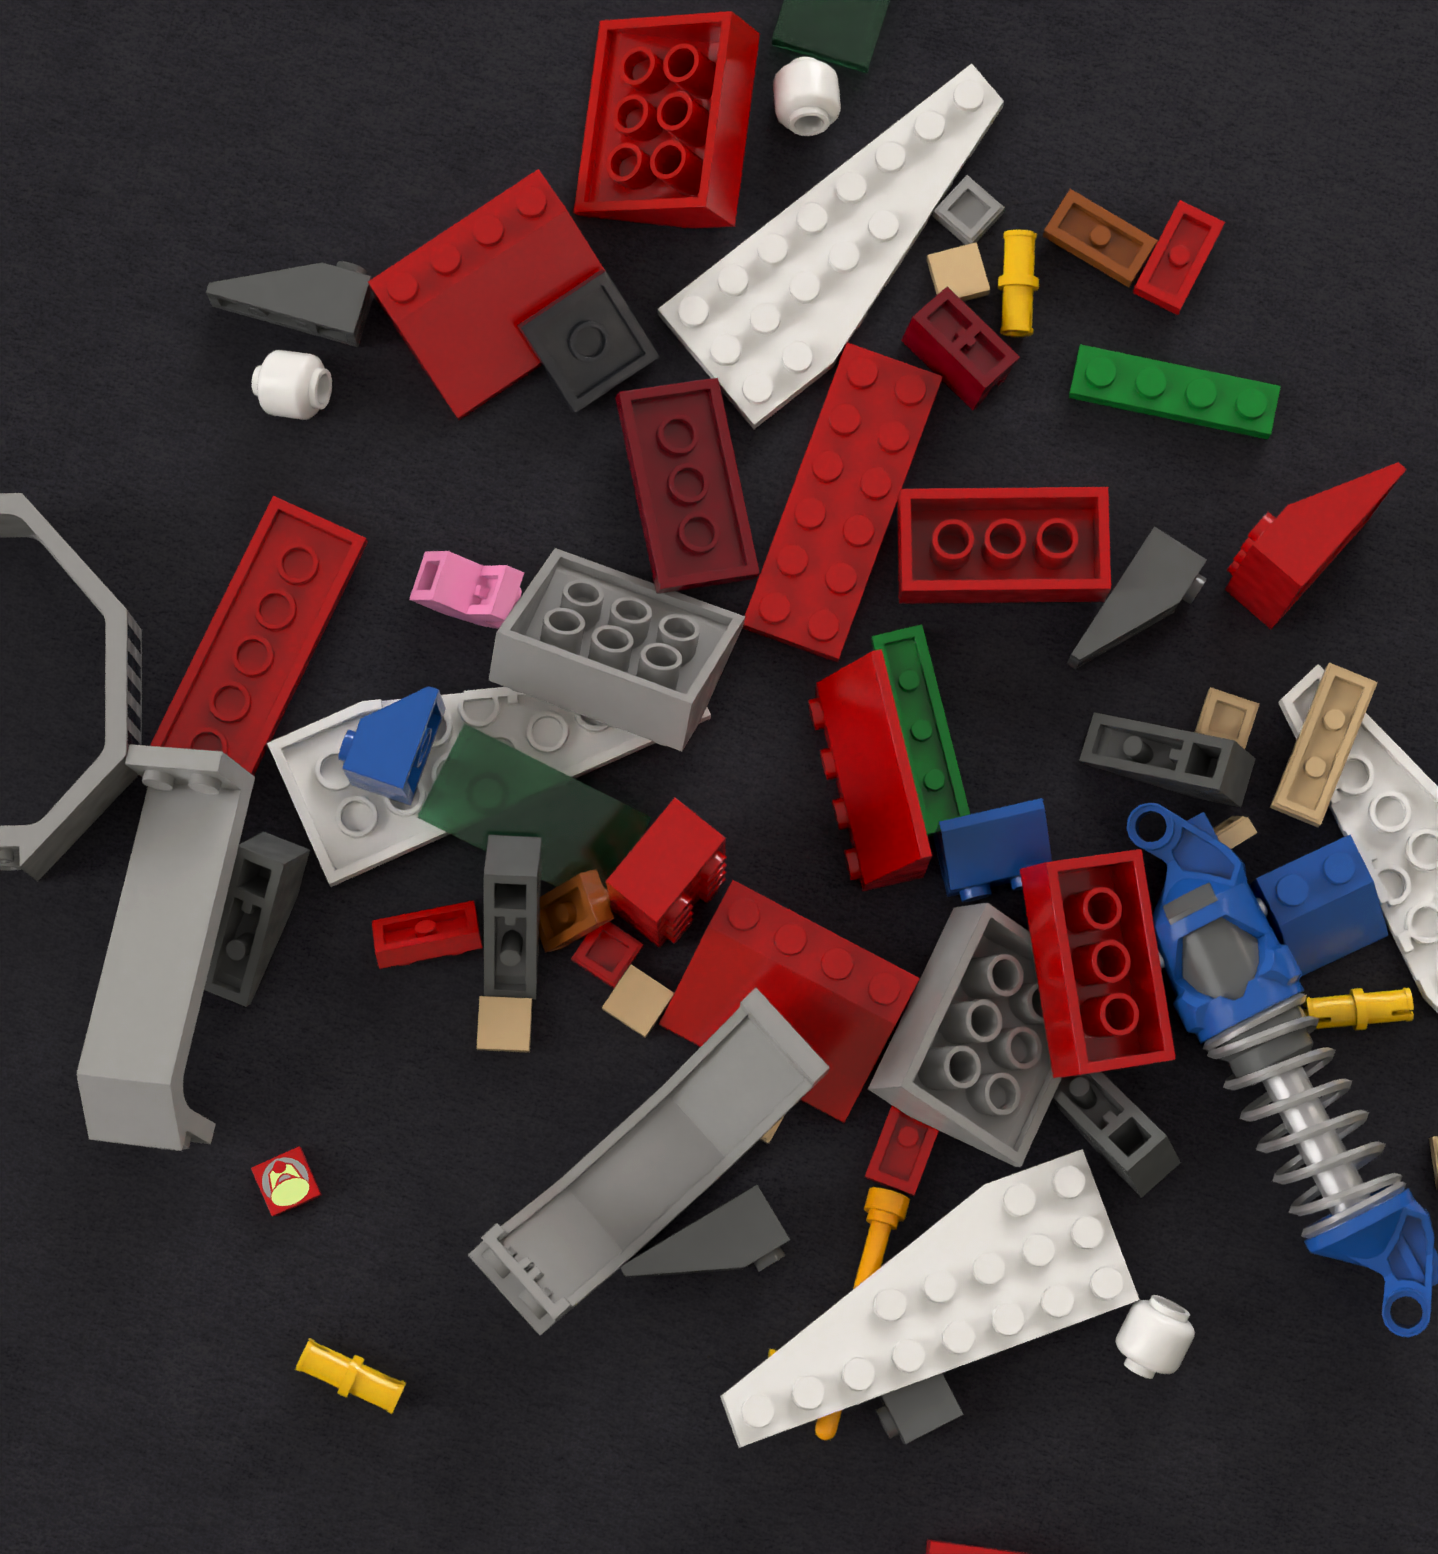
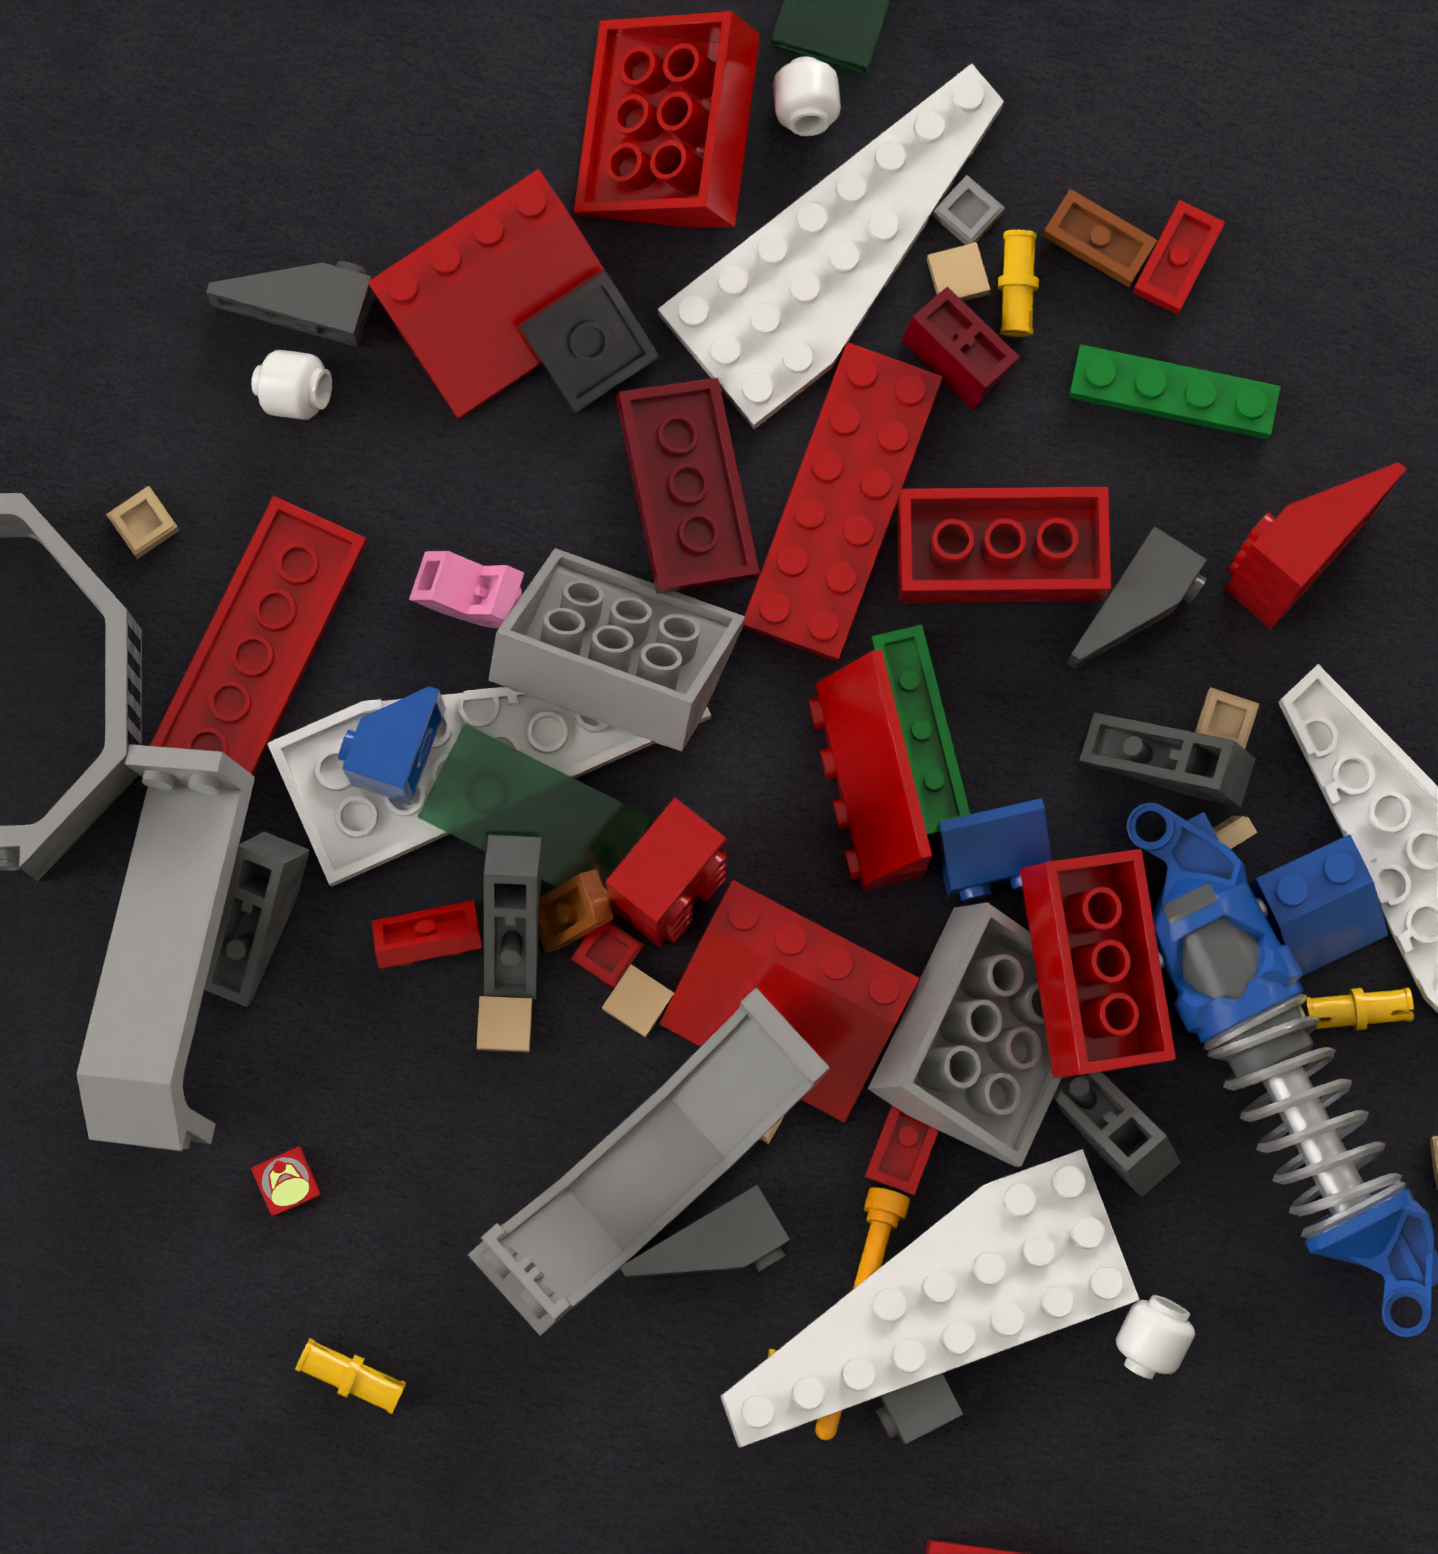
tan tile [1270,663,1378,827] -> none
none -> tan tile [106,486,180,559]

